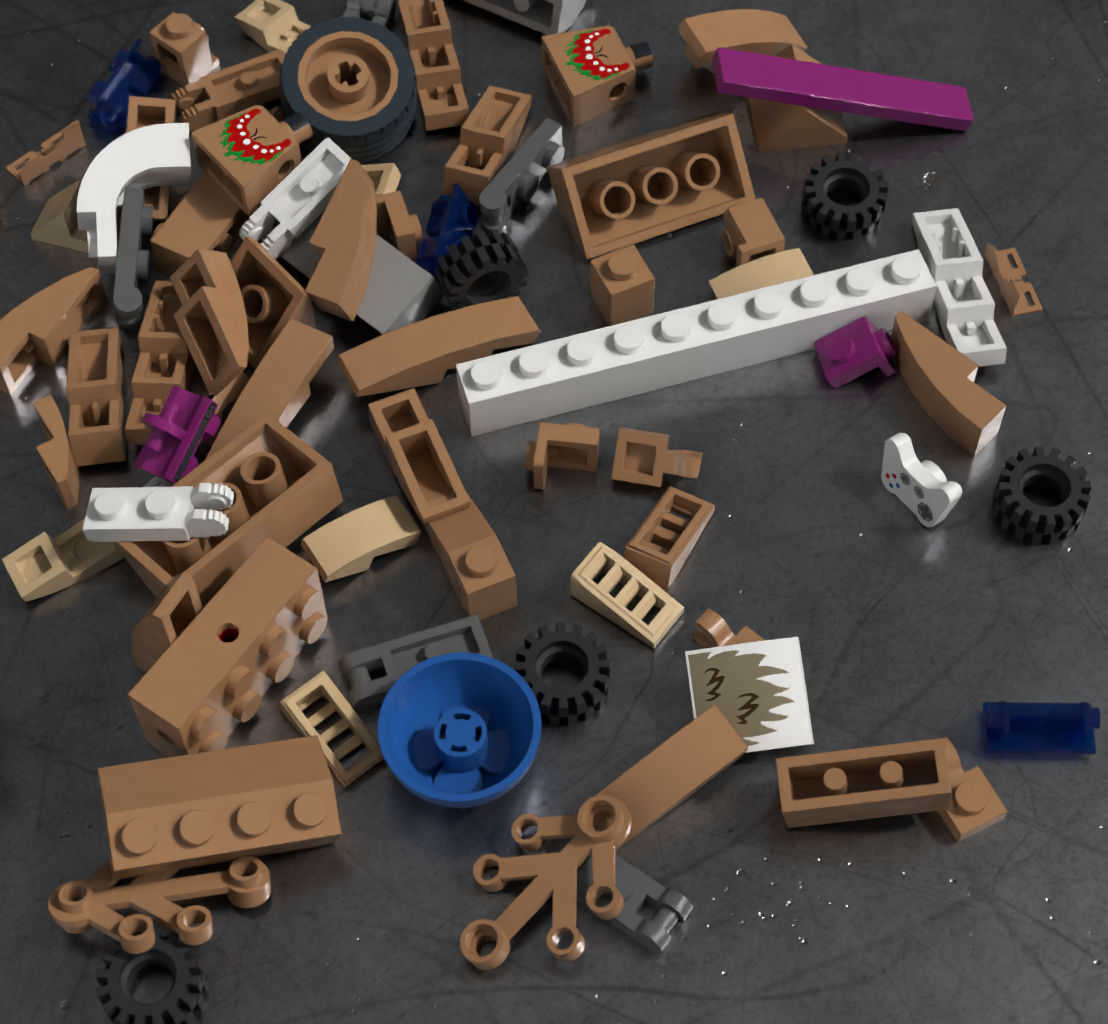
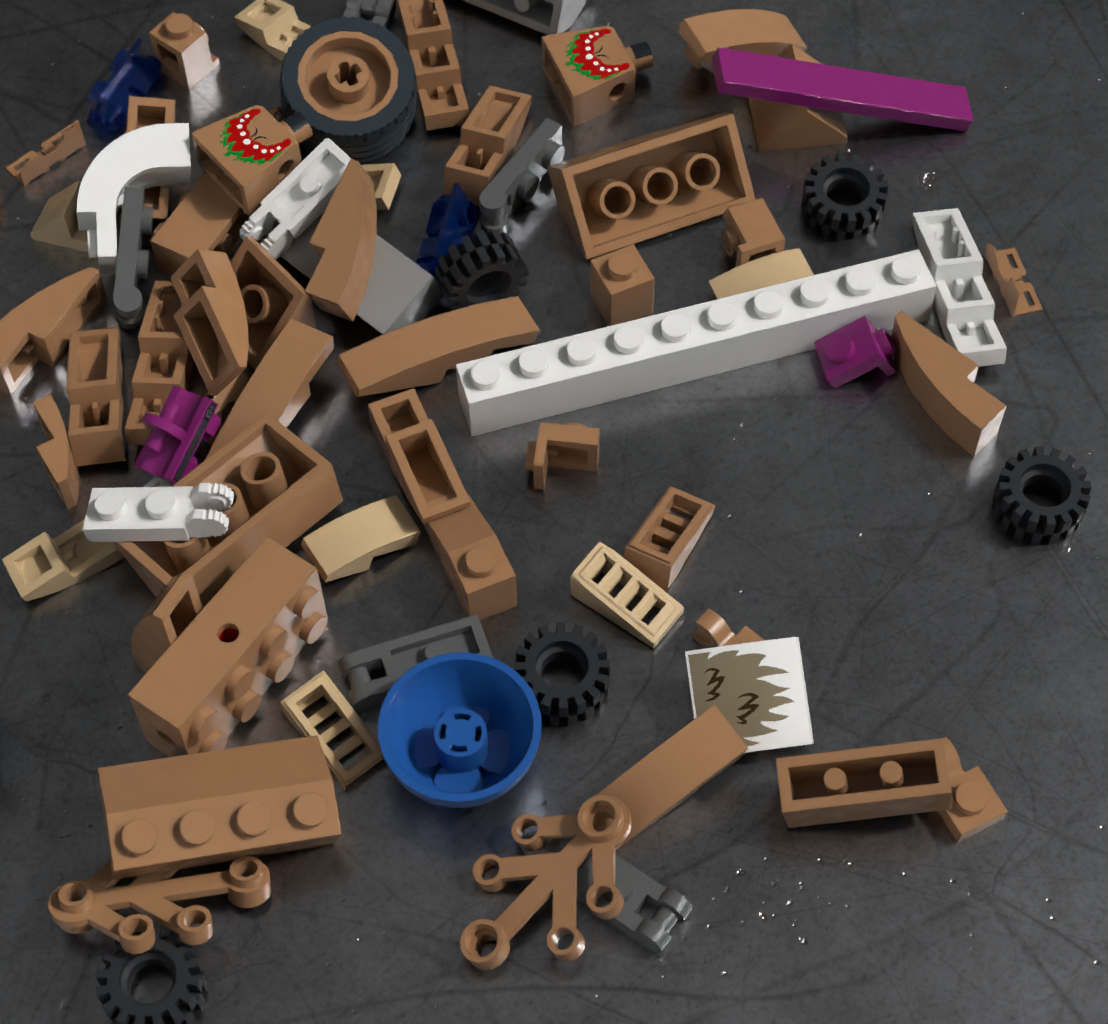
medium nougat hinge [169,49,285,132] -> none
medium nougat bracket [375,190,423,262] -> none
medium nougat plate [611,427,703,487] -> none
white piece [881,432,962,528] -> none
clear blue hinge [983,701,1100,754] -> none

